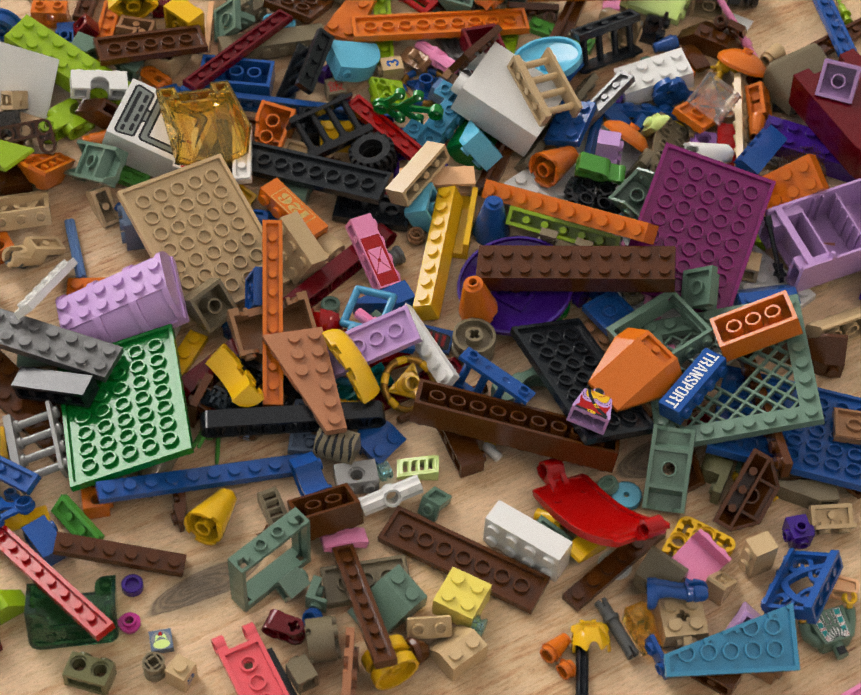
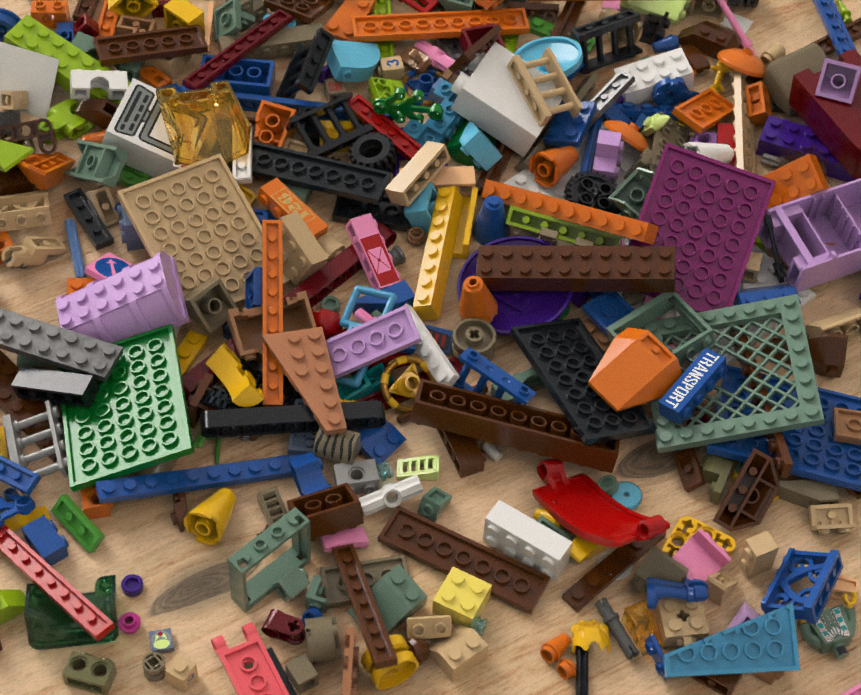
white plate [13,257,78,320] -> none
reddish brown plate [53,531,187,577] -> none
yellow brick [322,329,380,404] -> none
lavender torso [566,388,612,435] -> none
bright green piece [574,151,626,185] -> none
sand green piece [642,424,697,514] -> none
sand green bracket [681,265,720,311] -> none
clear piece [687,71,742,126] -> none
orange brick [709,290,803,362] -> none
reddish brown plate [714,15,747,39] -> none
blue brick [733,125,787,175] -> none
orange cone [748,112,766,140] -> none
dark purple brick [782,514,815,550] -> none
none -> black plate [63,188,114,250]
none -> tile [84,252,131,281]

